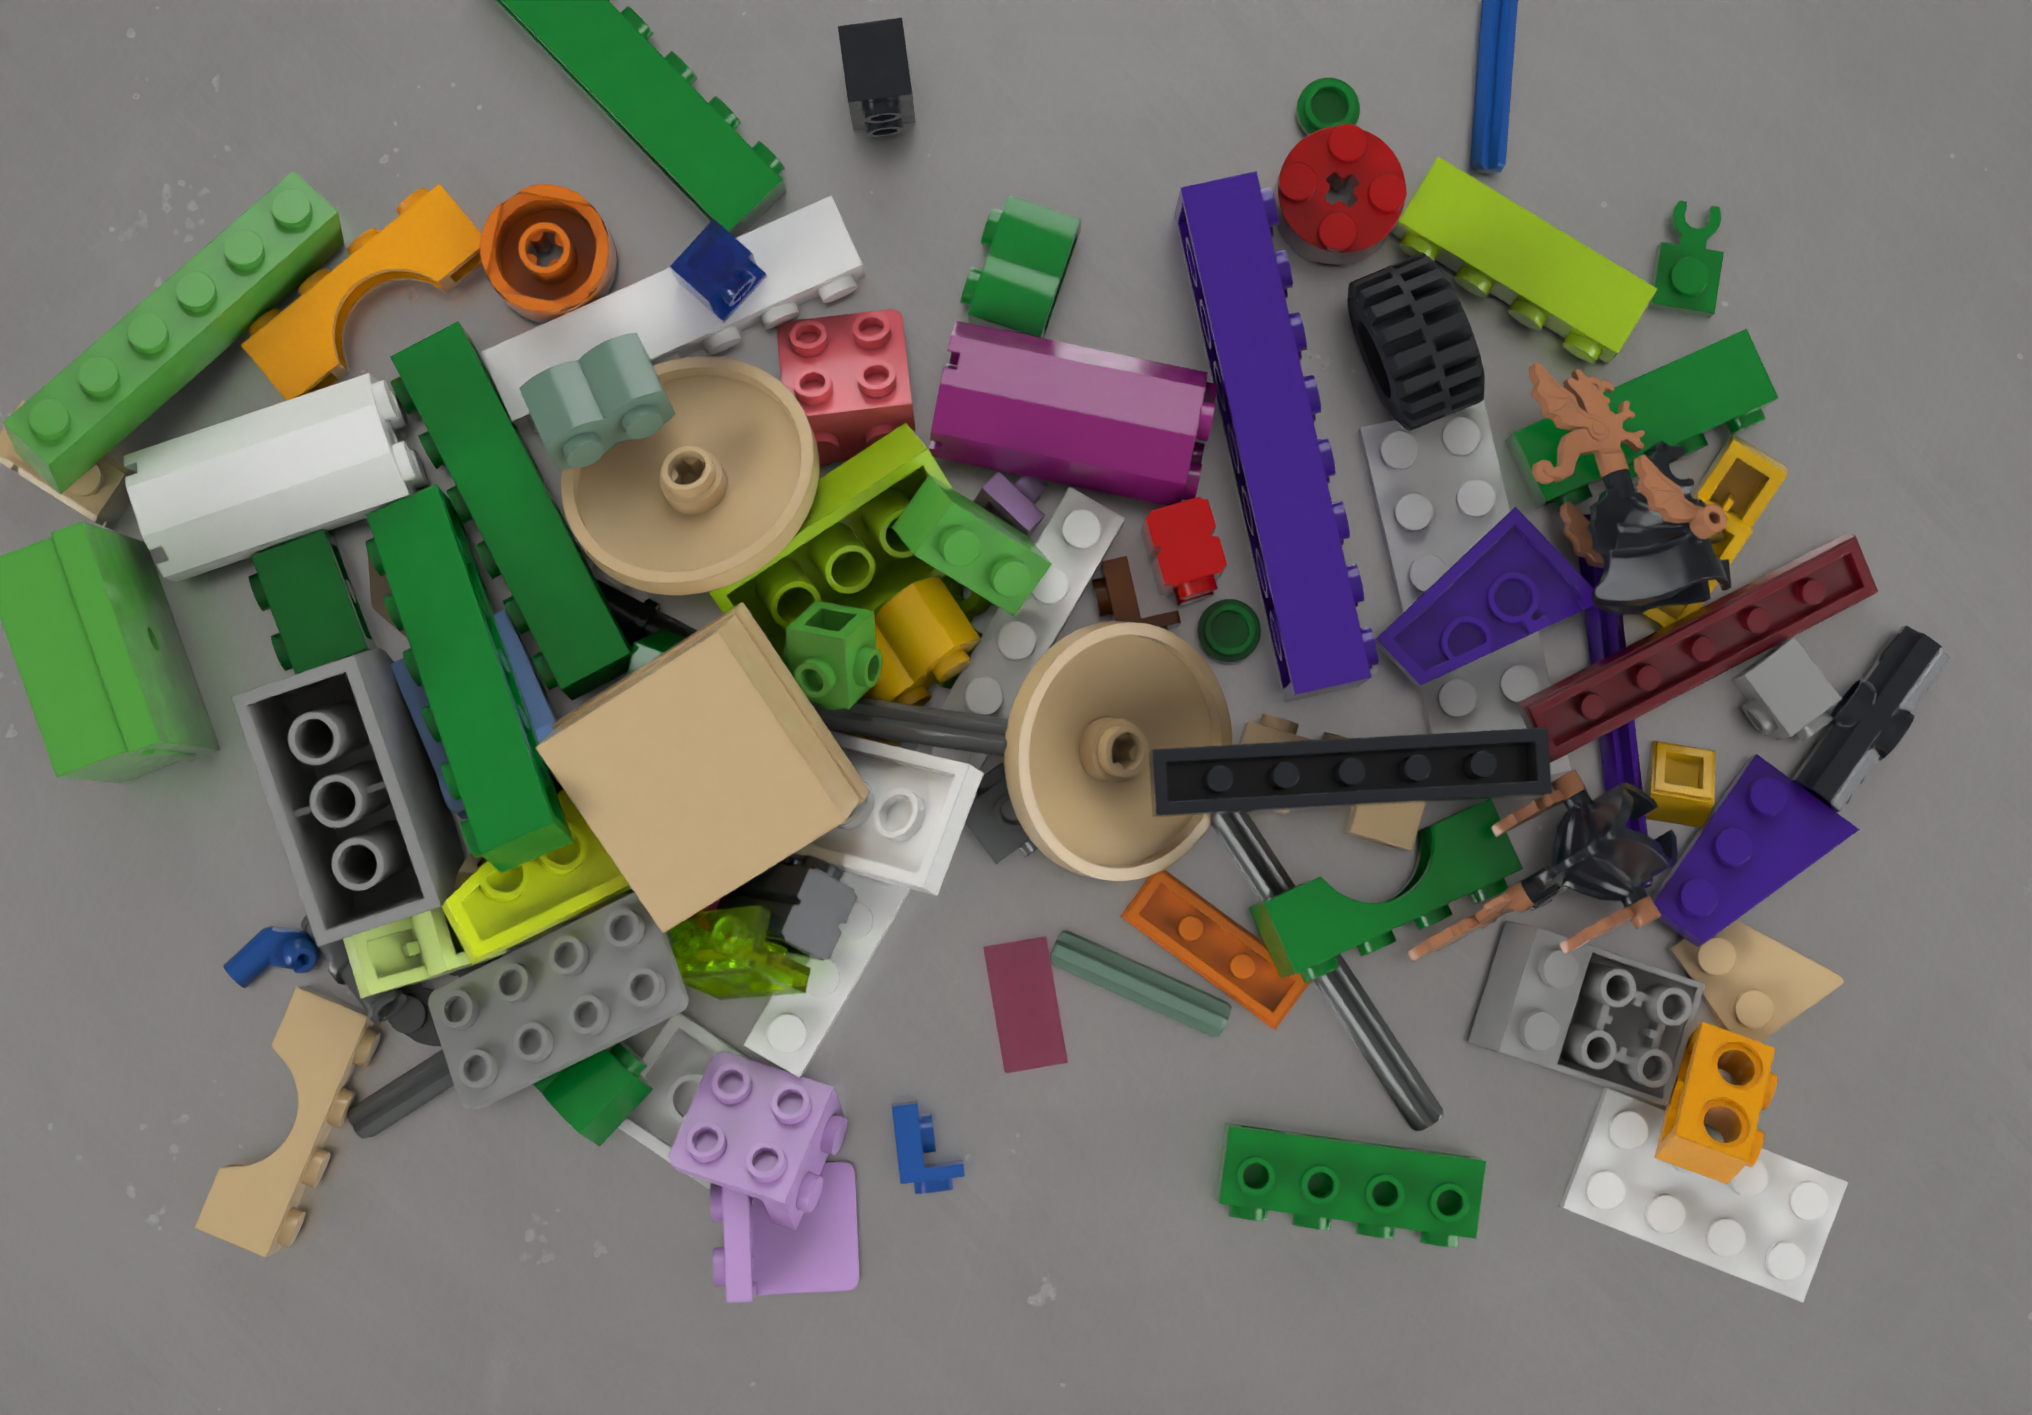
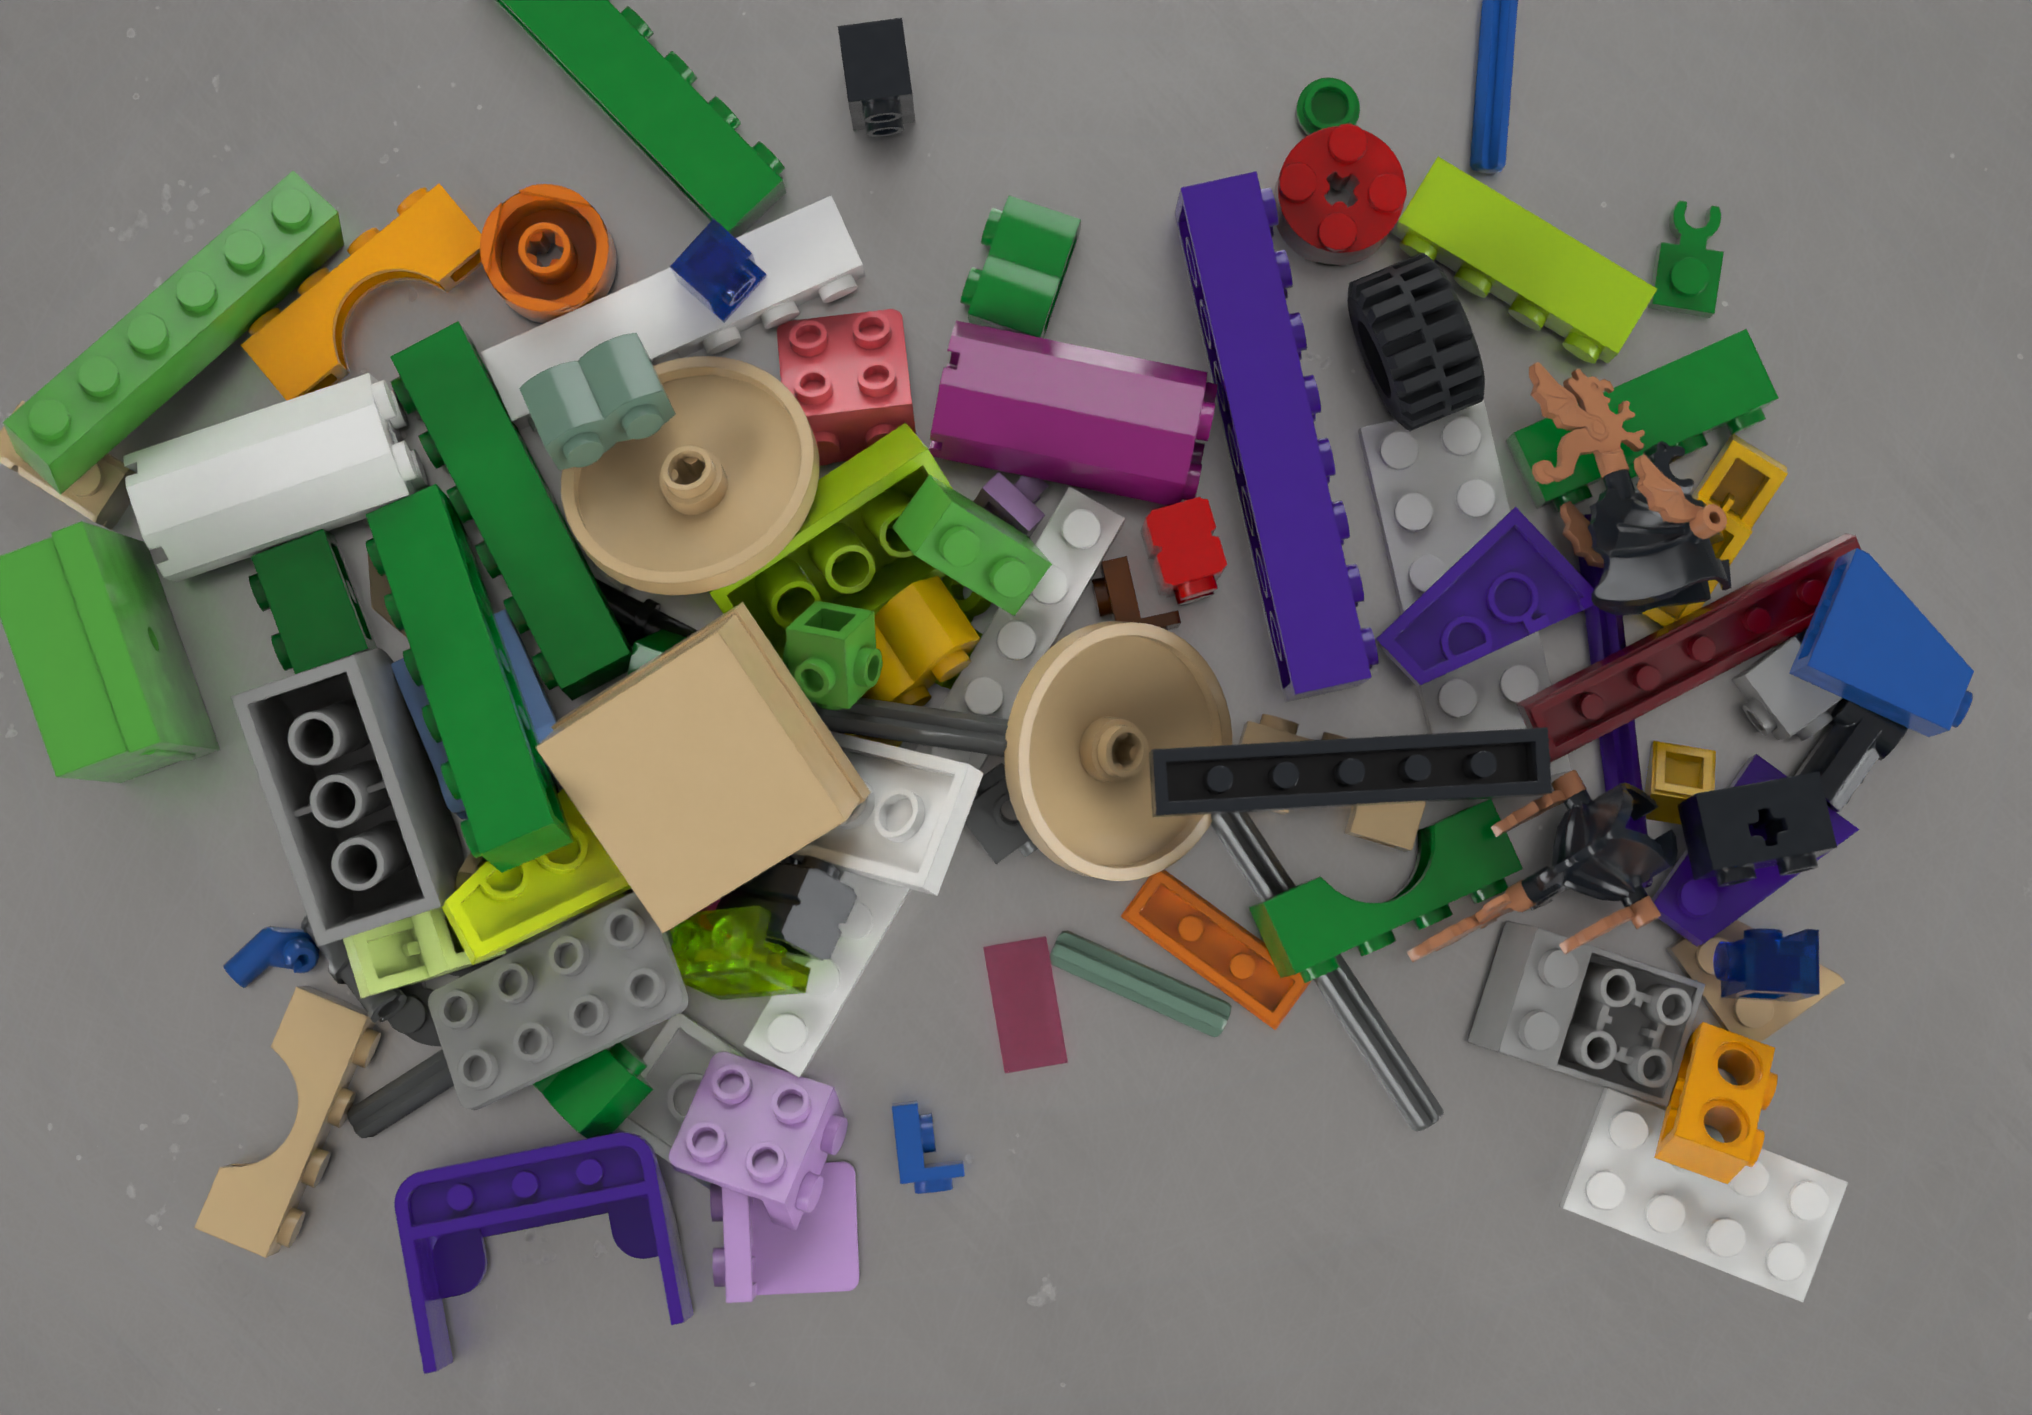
green plate [1197,599,1261,663] -> none
green brick [1215,1123,1486,1248] -> none
none -> dark purple windscreen [394,1132,694,1374]
none -> black brick [1677,772,1837,887]
none -> clear blue brick [1713,929,1820,1002]
none -> blue slope [1789,548,1974,737]

